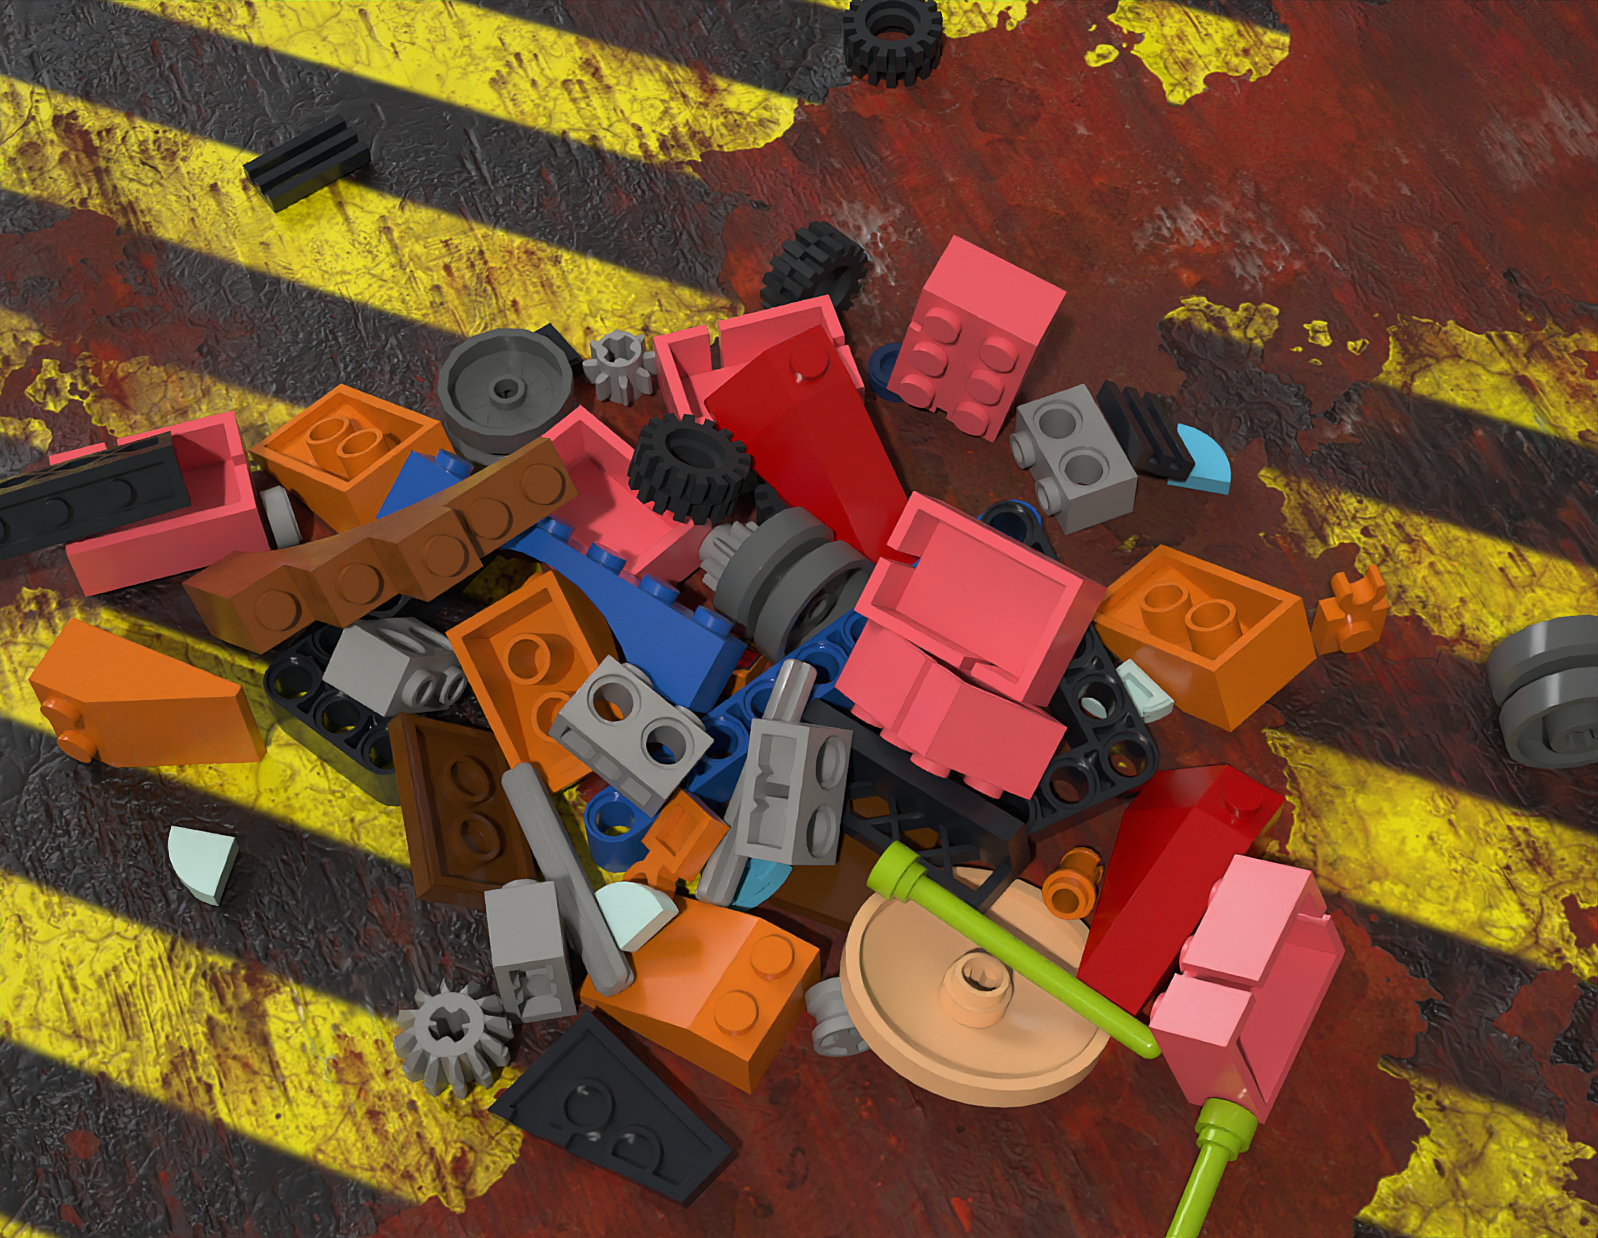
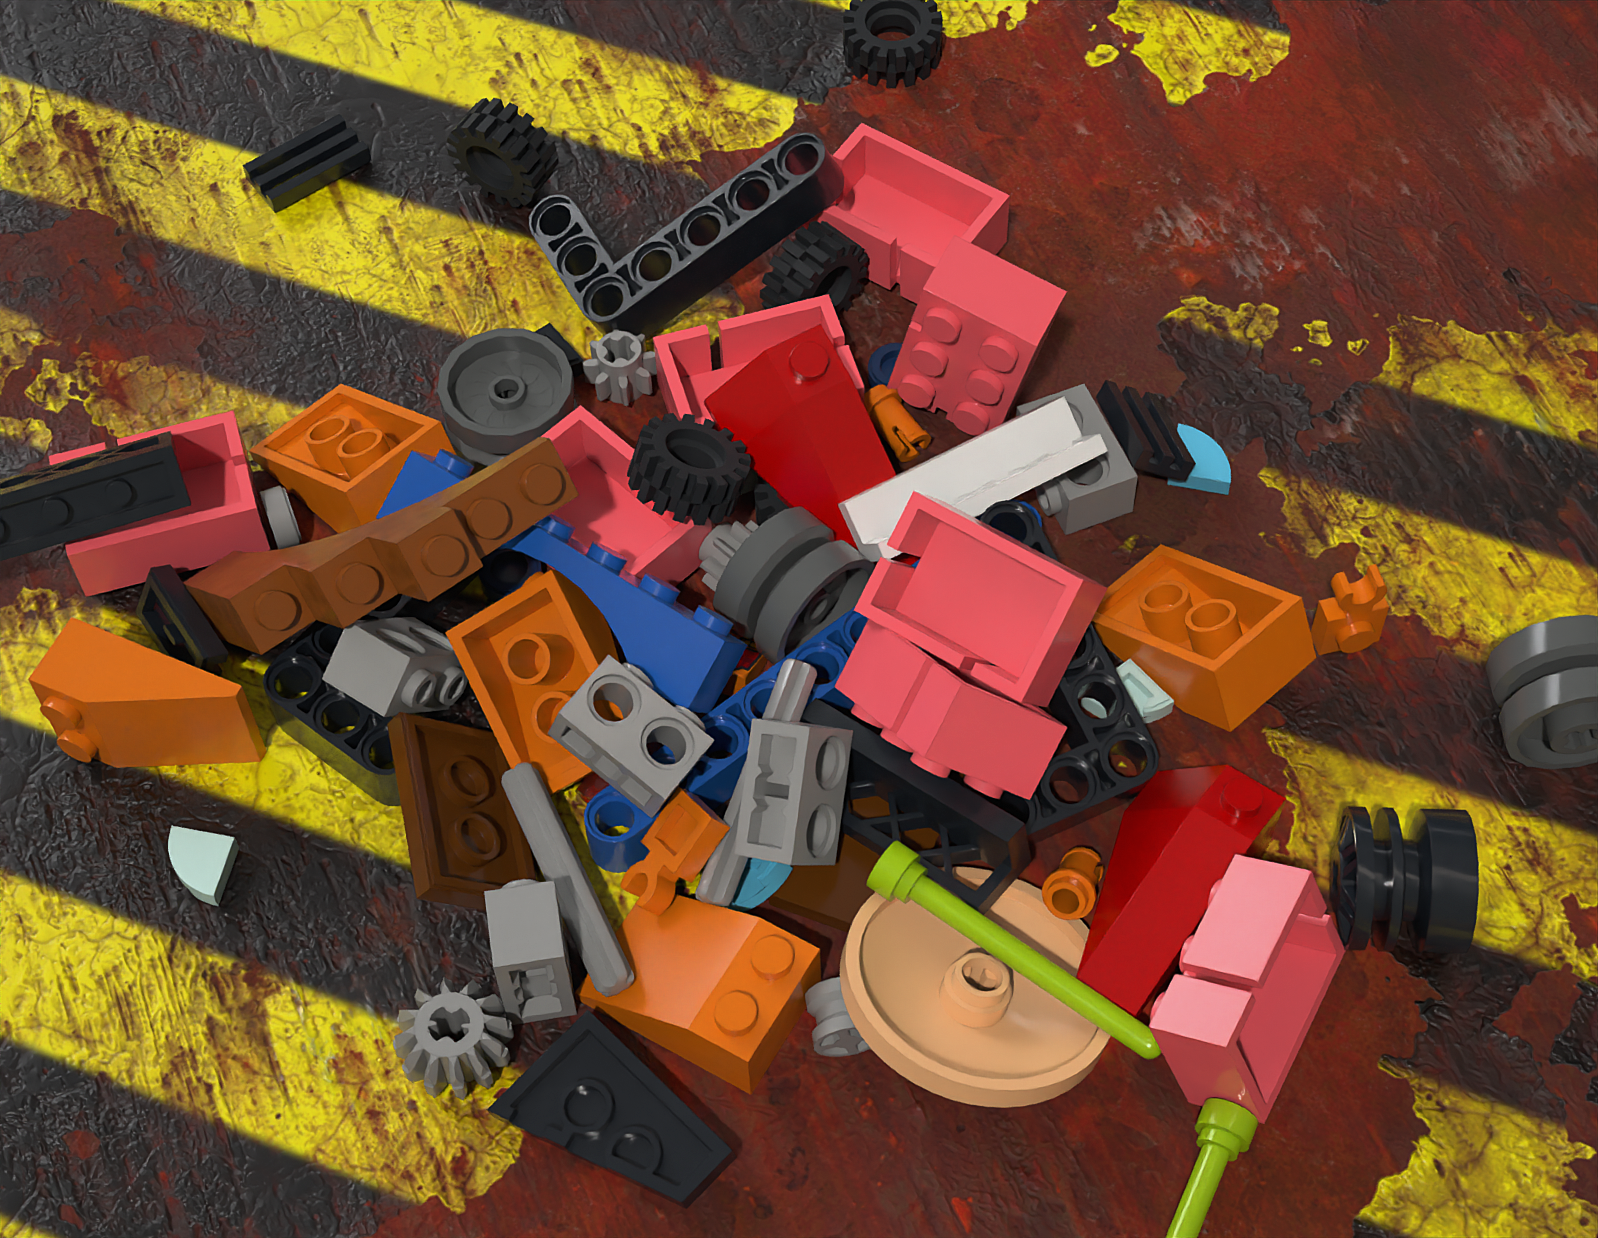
light aqua tile [593,881,679,952] -> none
none -> black tile [135,564,229,677]
none -> black tyre [447,98,559,207]
none -> dark blue tile [478,550,542,603]
none -> black beam [529,132,844,339]
none -> coral piece [797,123,1010,304]
none -> white fence [838,396,1108,562]
none -> orange pin [864,384,931,462]
none -> black wheel [1330,806,1479,954]

